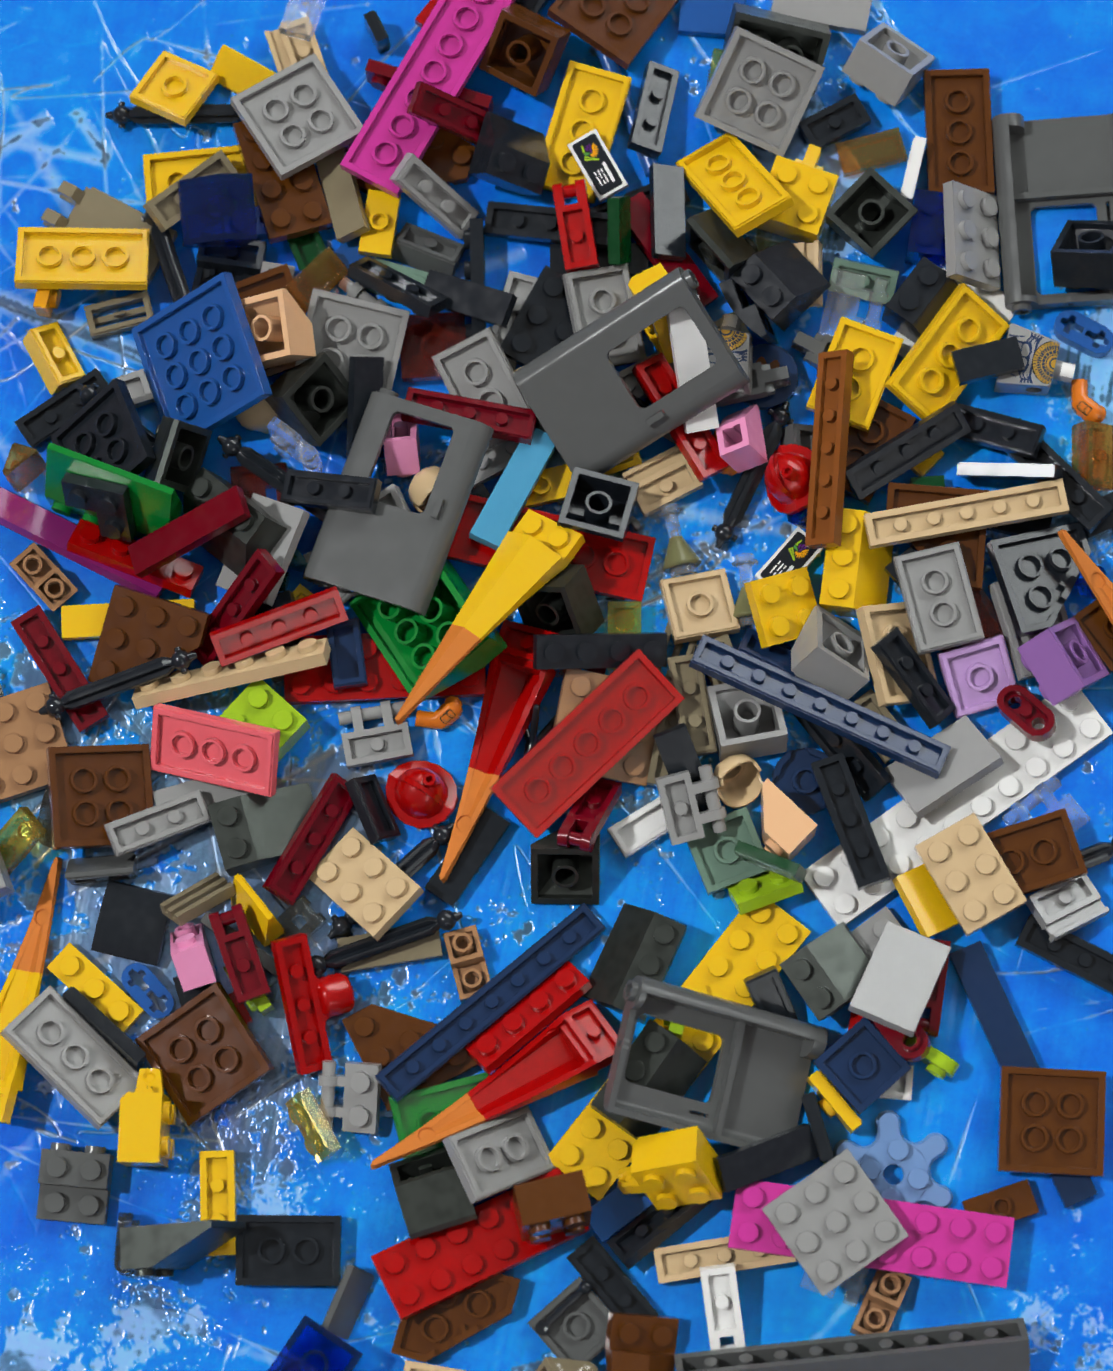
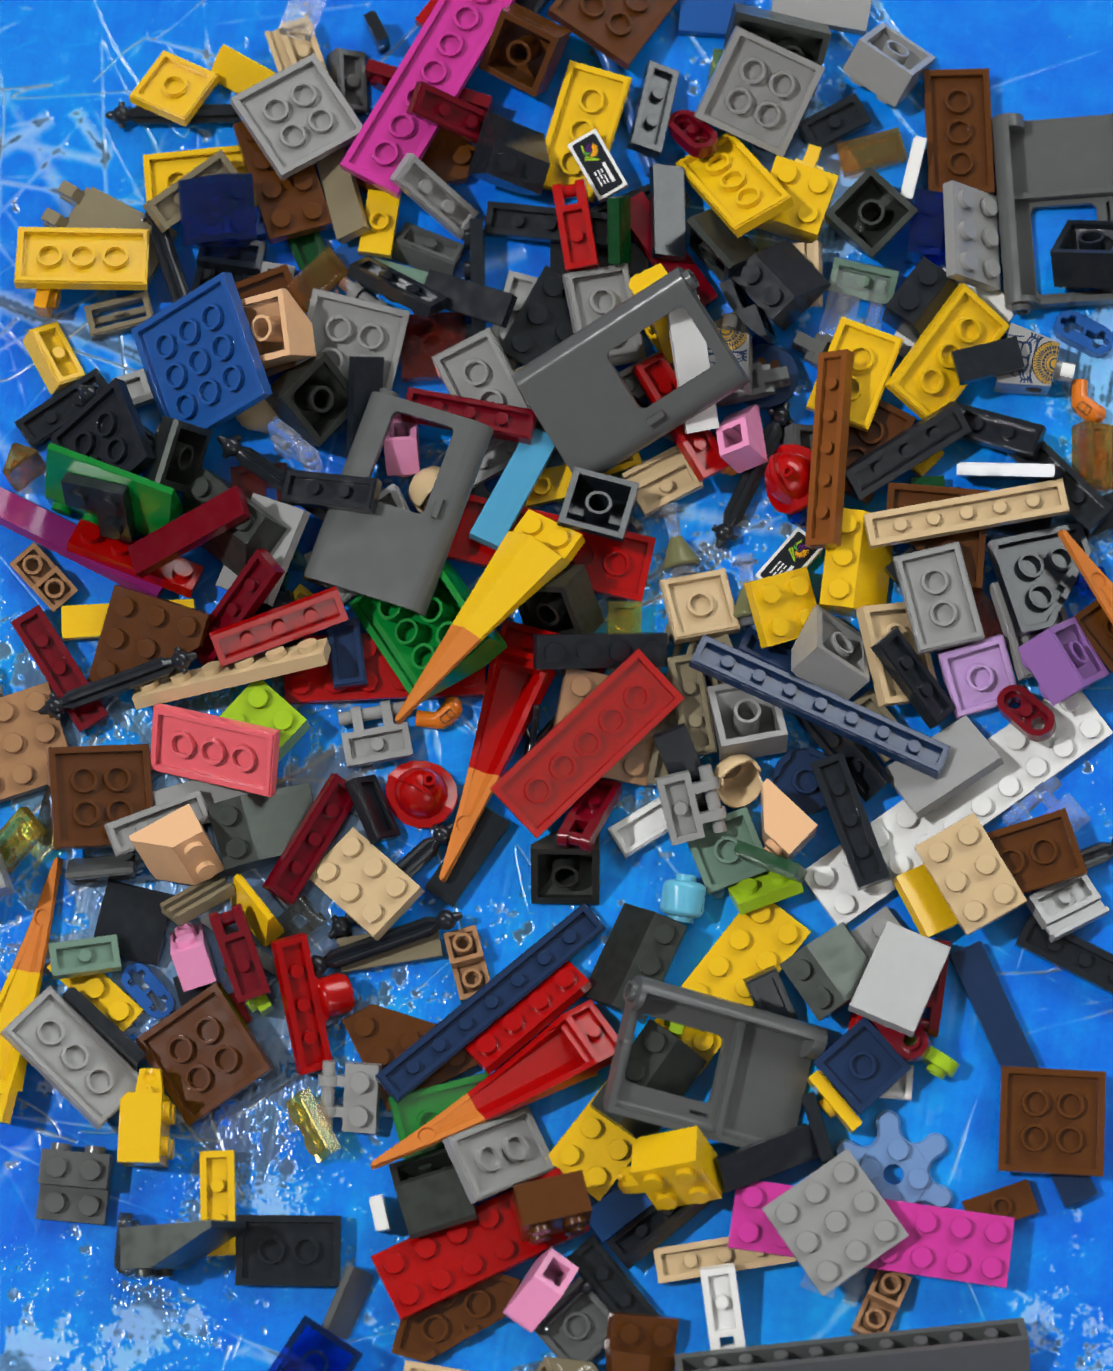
none -> sand green plate [48,934,121,980]
none -> light nougat slope [129,804,225,886]
none -> dark grey slope [326,48,368,116]
none -> white tile [369,1194,392,1233]
none -> bright pink slope [503,1248,579,1333]
none -> medium azure head [660,873,706,923]
none -> dark red plate [668,110,718,159]

